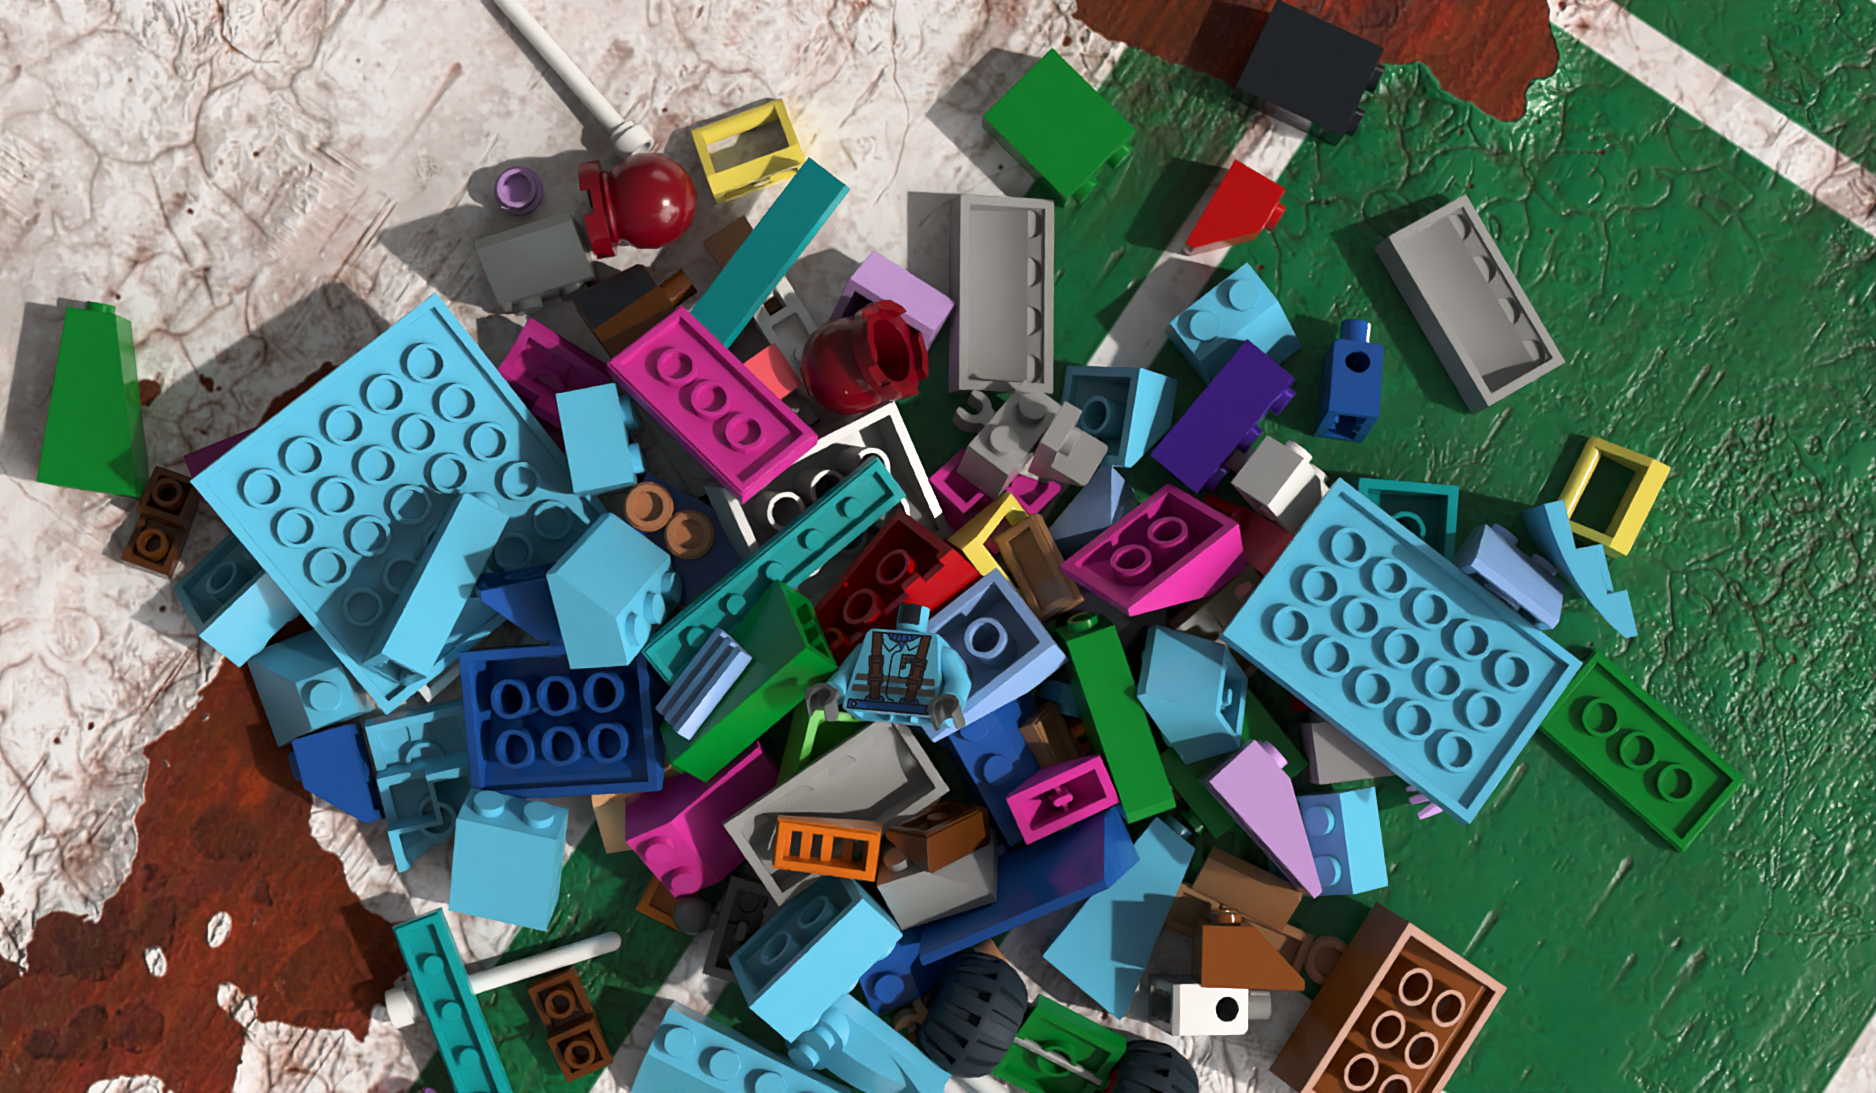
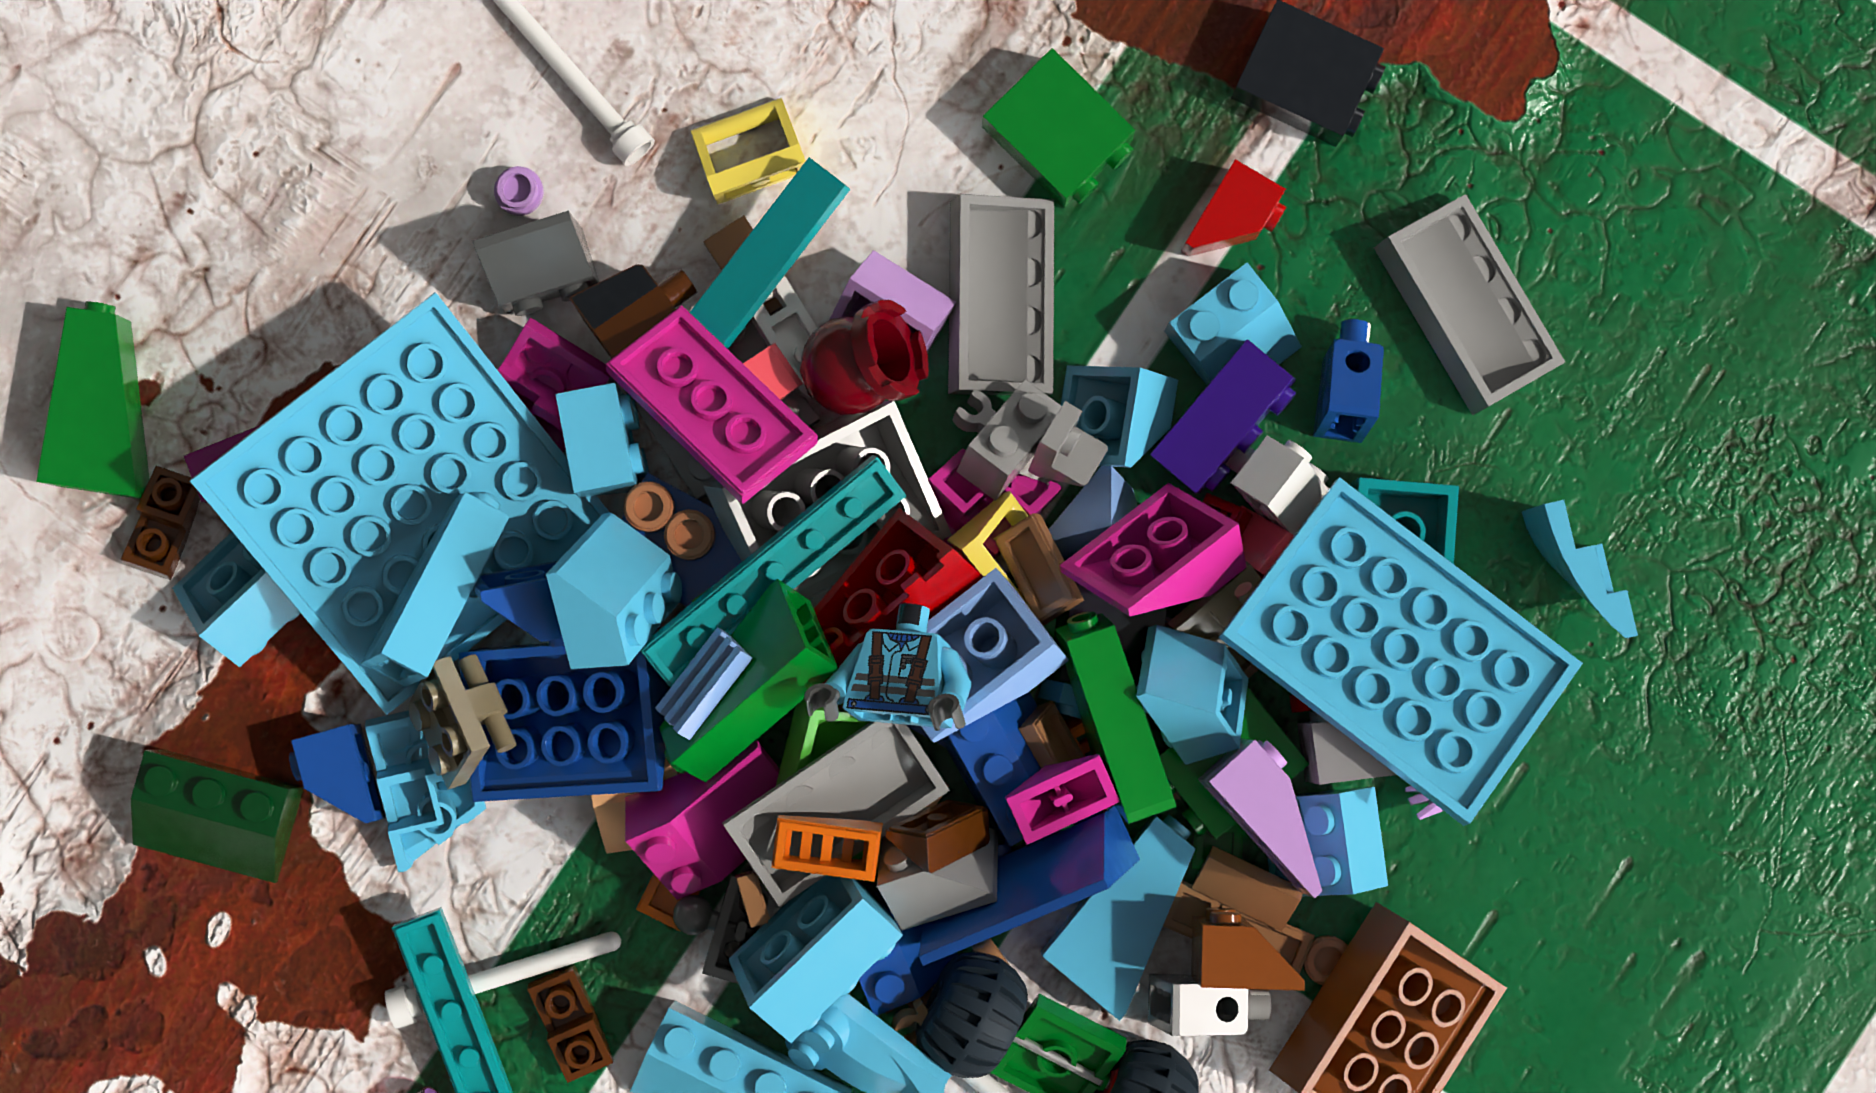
medium azure slope [247,629,373,747] -> none
medium azure brick [448,787,569,931] -> none
dark red tile [578,153,697,259] -> none
light blue slope [1454,524,1565,630] -> none
green tile [1536,648,1746,853] -> none
light yellow tile [1557,436,1671,559] -> none
none -> dark green slope [131,749,304,883]
none -> dark tan plate [409,654,517,790]
none -> medium nougat tile [735,870,770,928]

